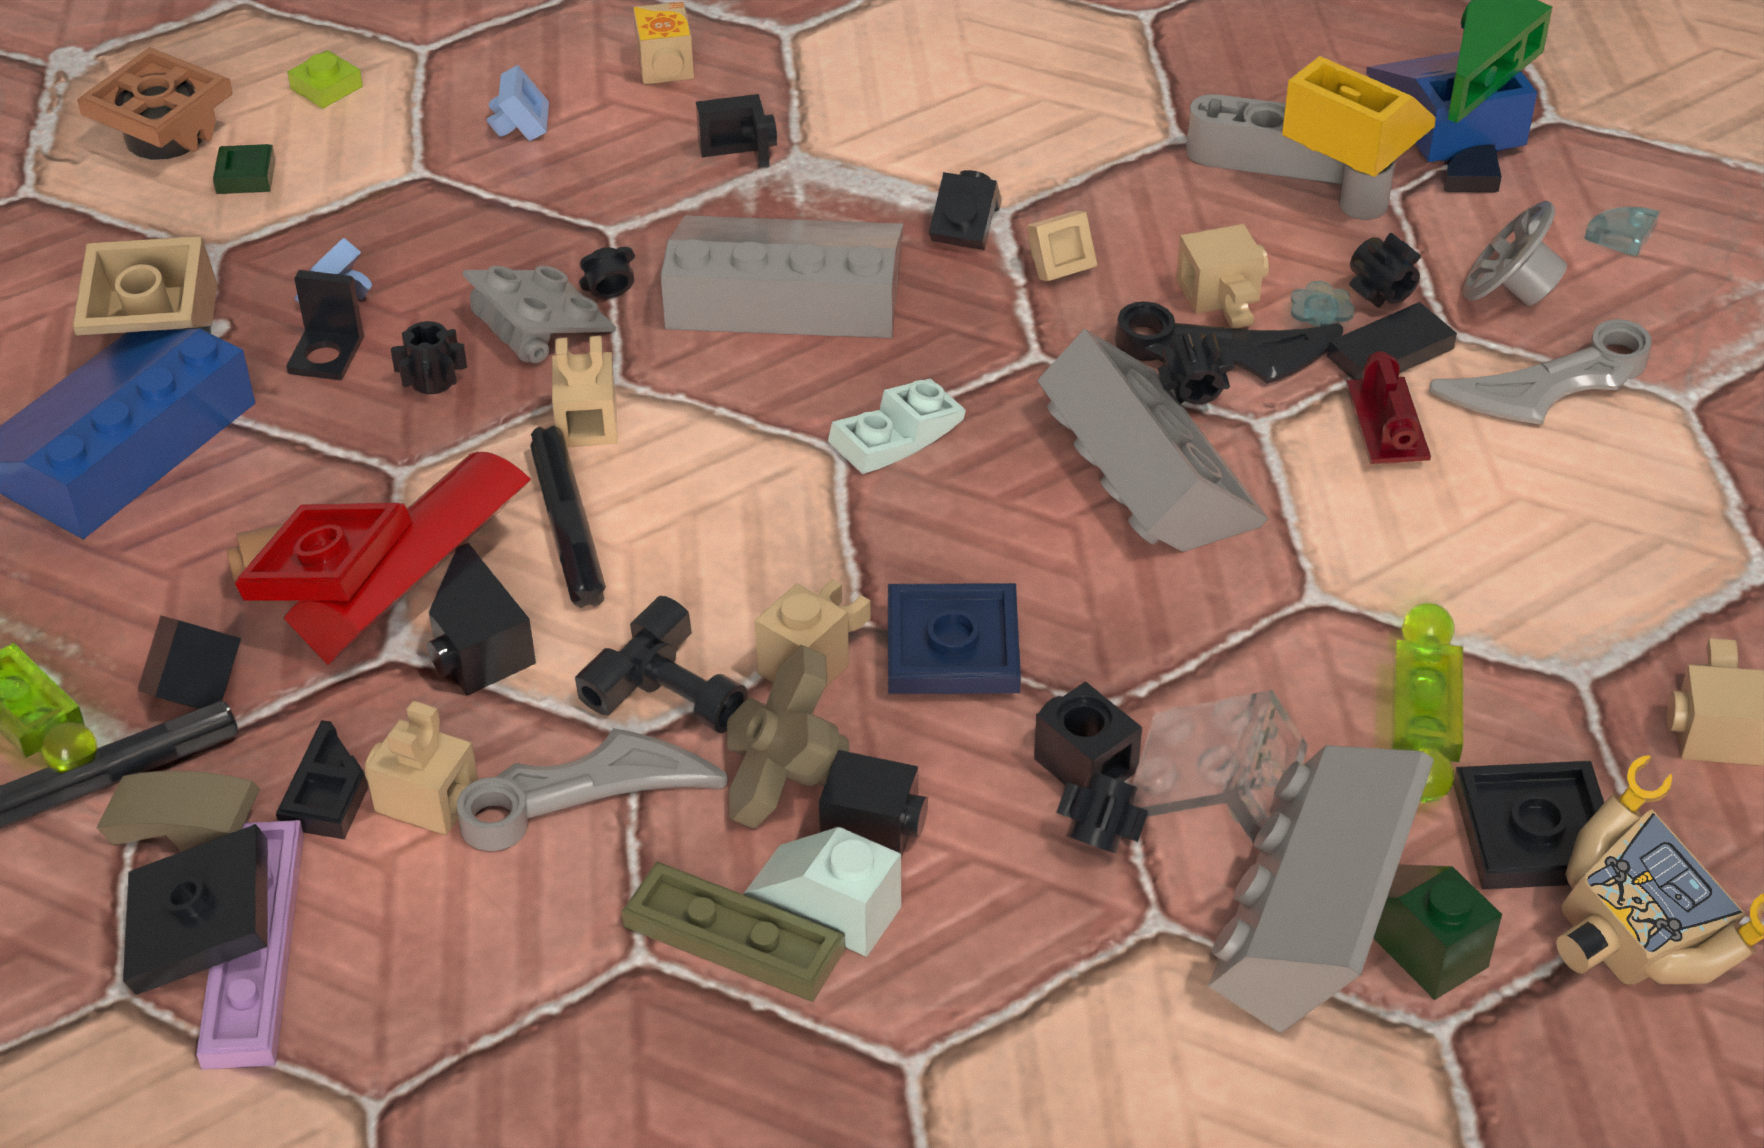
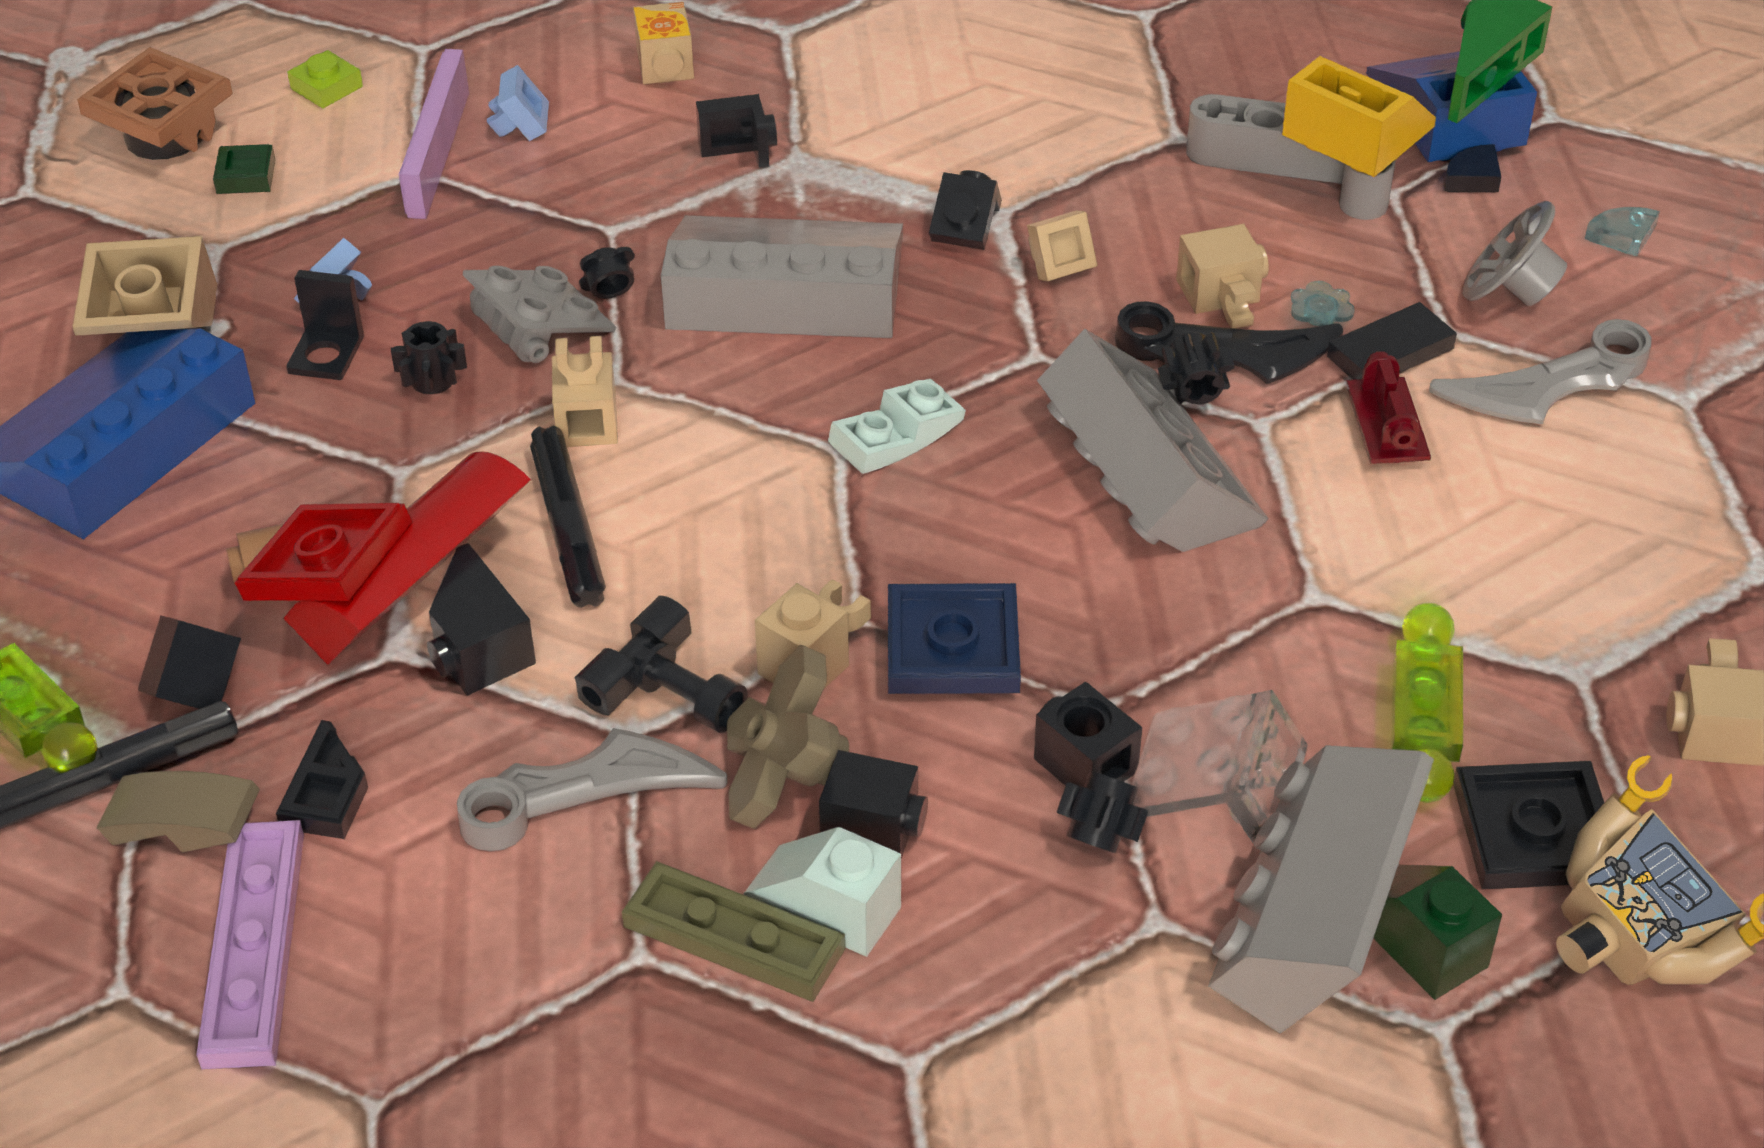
black plate [123,824,268,995] -> none
tan brick [365,701,478,836] -> none
black gear [1349,233,1421,308] -> none
none -> lavender tile [399,49,469,219]

